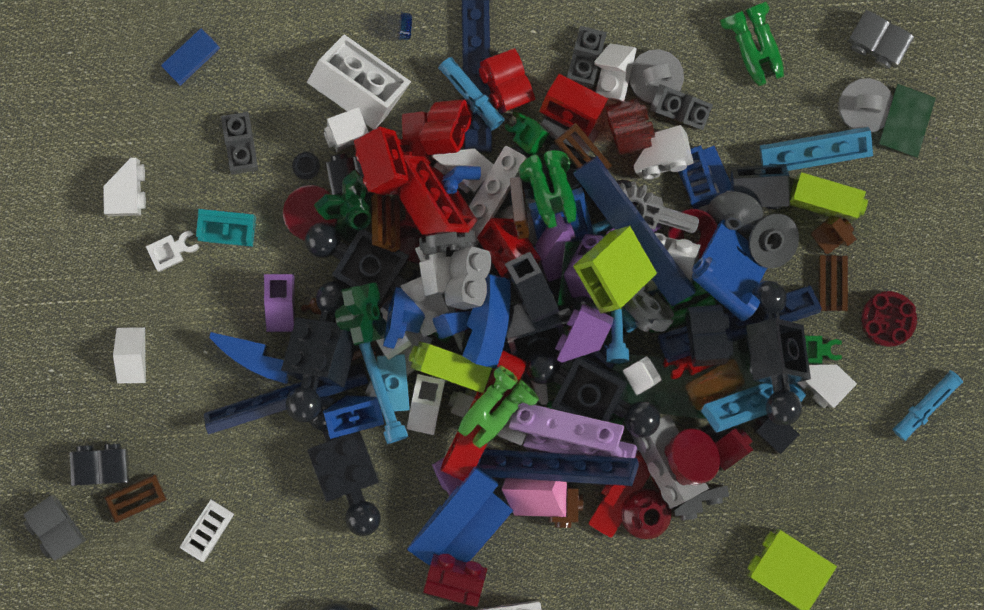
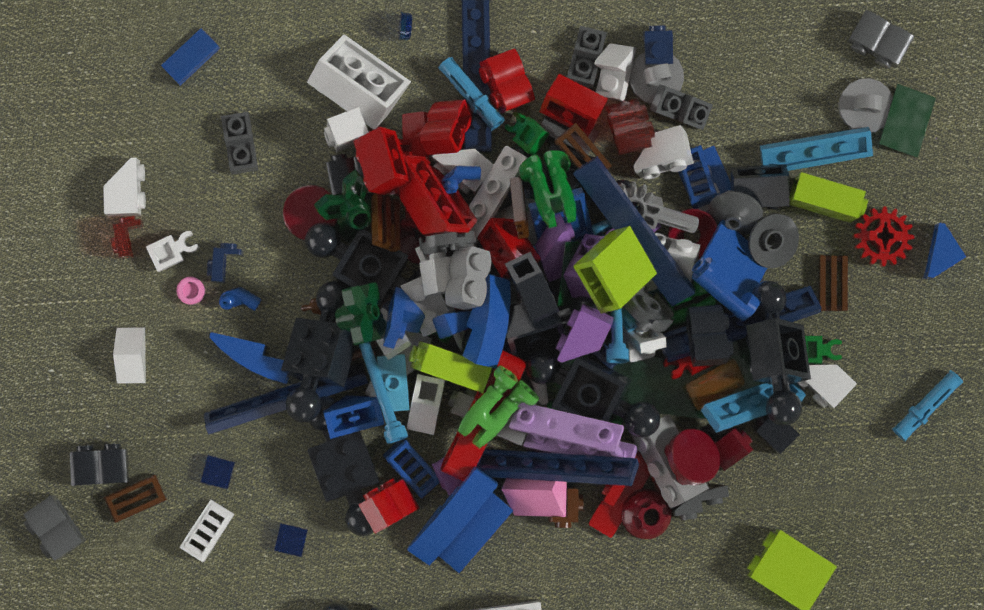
teal hinge [196,209,256,247] -> none
medium lavender slope [264,274,295,332] -> none
black plate [292,152,320,180] -> none
dark red brick [423,554,488,607] -> none
white slope [623,356,661,395] -> none
green piece [719,2,784,87] -> none
reddish brown bracket [810,216,857,254] -> none
dark red tile [861,291,917,347] -> none
none -> clear red bracket [111,216,144,259]
none -> bright pink tile [176,277,205,305]
none -> clear blue tile [201,455,236,489]
none -> dark blue bracket [207,243,243,283]
none -> blue arm [219,287,262,311]
none -> clear blue tile [274,523,308,557]
none -> red brick [358,478,420,534]
none -> blue slope [383,439,440,499]
none -> white slope [623,327,666,362]
none -> dark blue bracket [643,25,673,65]
none -> red gear [853,206,914,267]
none -> blue slope [923,223,966,280]

